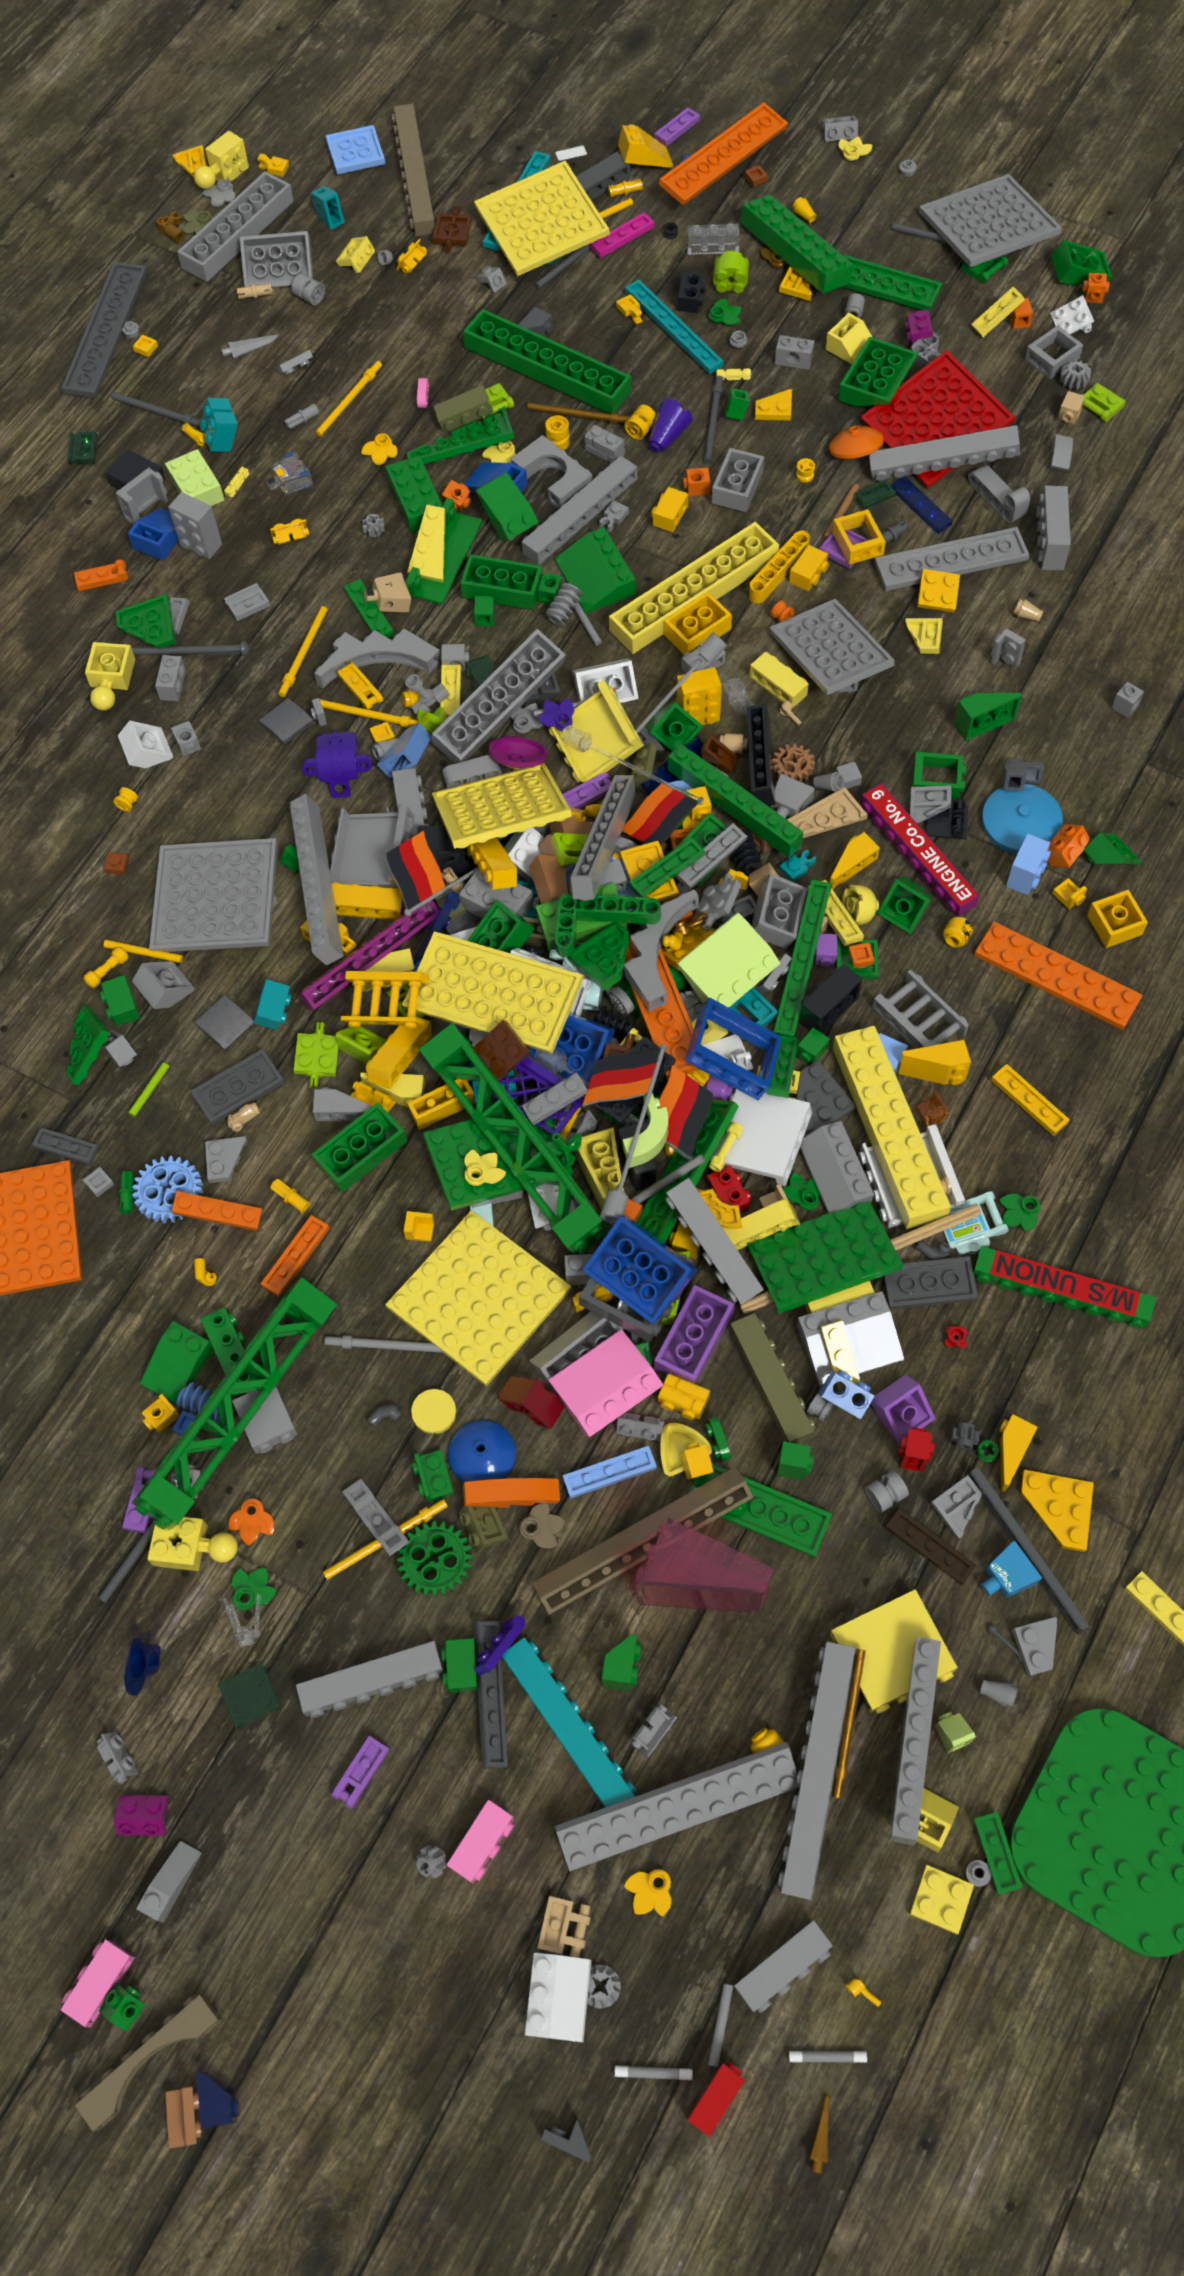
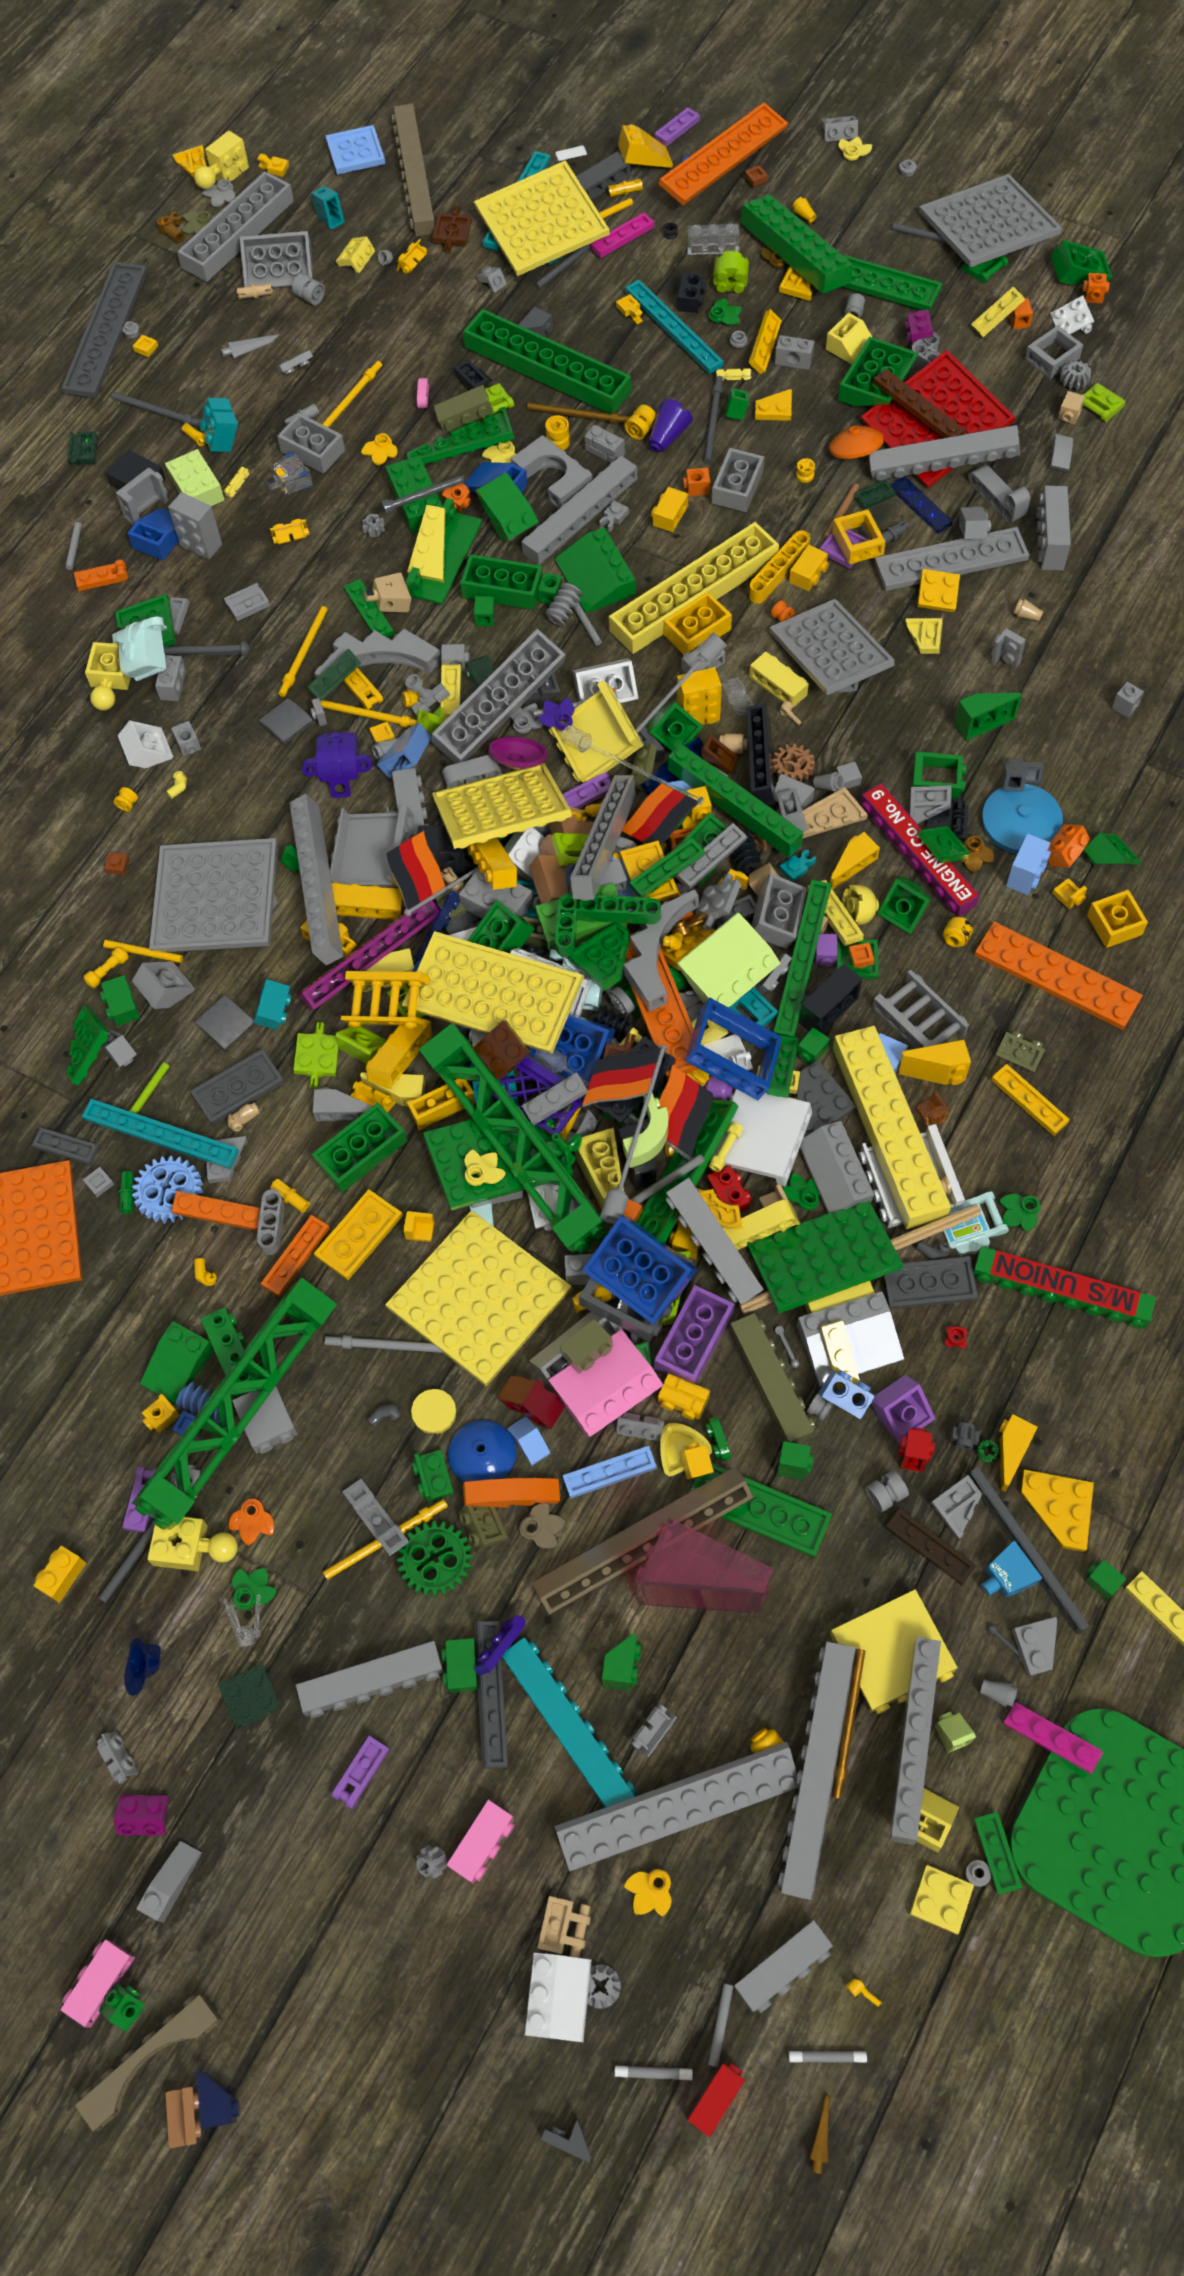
none -> yellow brick [33,1546,87,1603]
none -> light grey bar [65,522,82,570]
none -> teal plate [82,1099,240,1170]
none -> light aqua piece [112,617,167,681]
none -> light yellow arm [166,771,187,799]
none -> light grey beam [257,1189,285,1255]
none -> light grey brick [277,413,345,474]
none -> dark green plate [306,649,362,701]
none -> yellow plate [313,1189,403,1281]
none -> dark grey piece [380,476,465,516]
none -> black slope [454,359,493,391]
none -> light blue slope [507,1416,551,1466]
none -> olive brick [559,1319,613,1374]
none -> yellow plate [749,309,782,374]
none -> light grey hinge [775,1326,800,1368]
none -> light grey slope [777,788,808,832]
none -> reddish brown plate [873,369,965,438]
none -> green tile [918,826,970,864]
none -> pearl gold plate [954,836,994,873]
none -> light grey brick [959,507,991,539]
none -> olive bracket [996,1030,1046,1073]
none -> dark pink plate [1004,1702,1103,1774]
none -> green brick [1085,1560,1127,1601]

